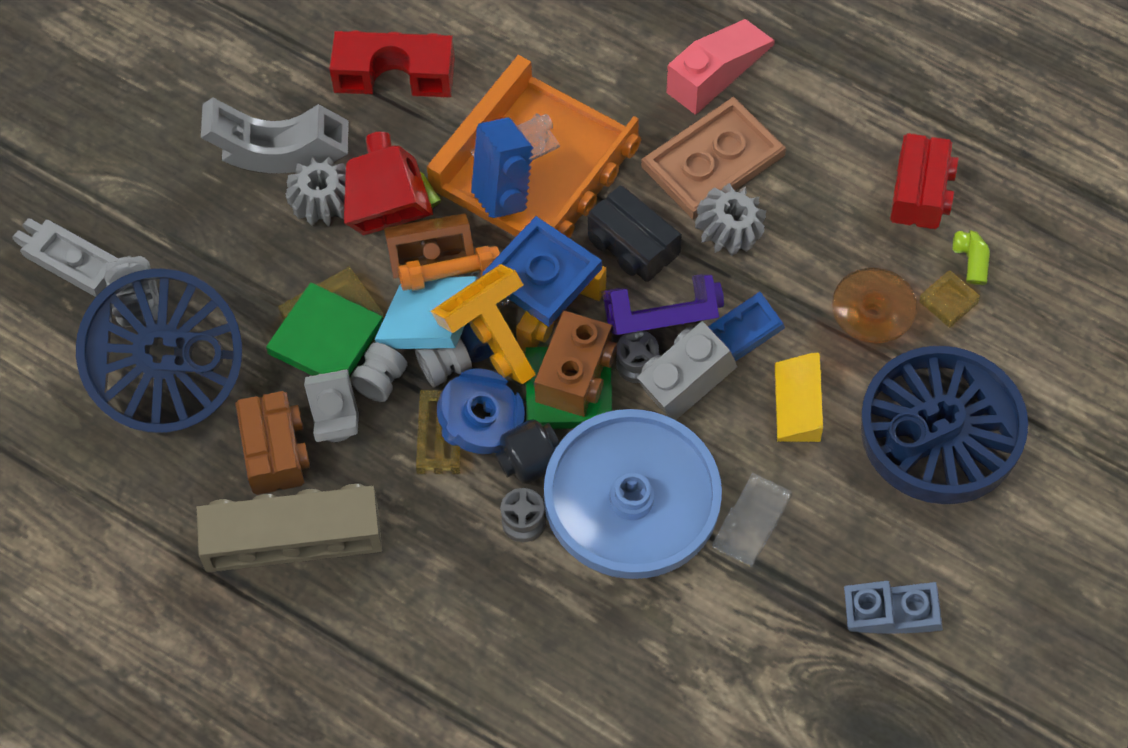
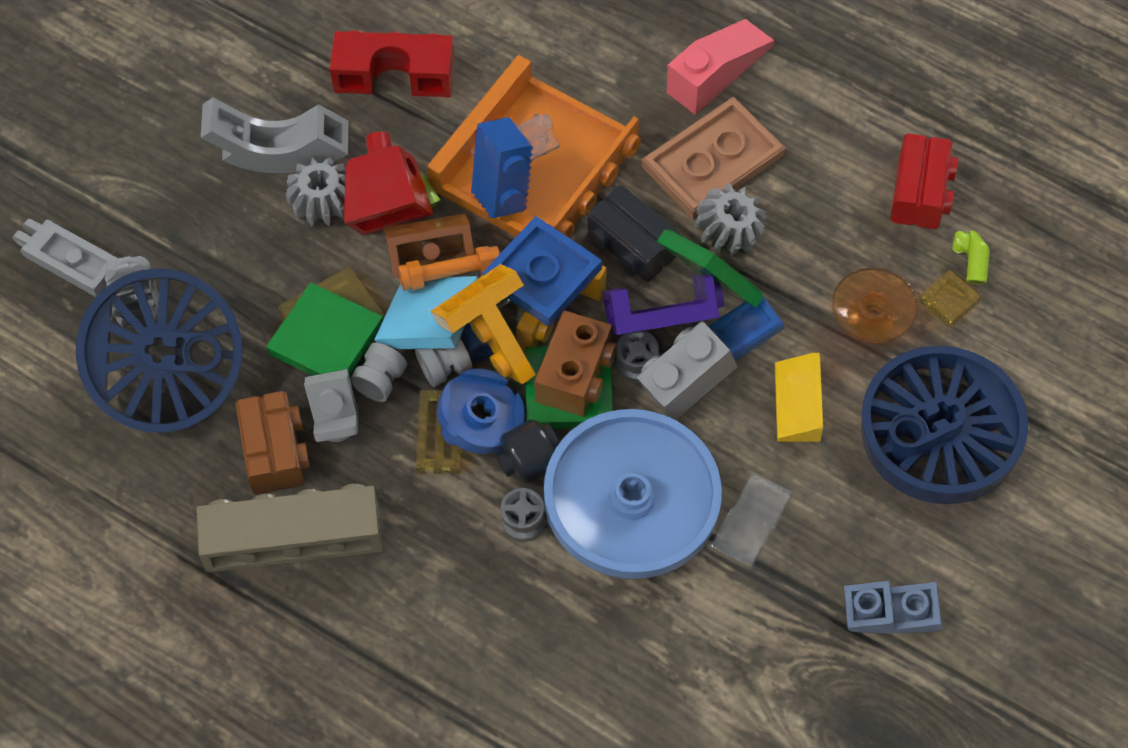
none -> green tile [657,229,764,308]

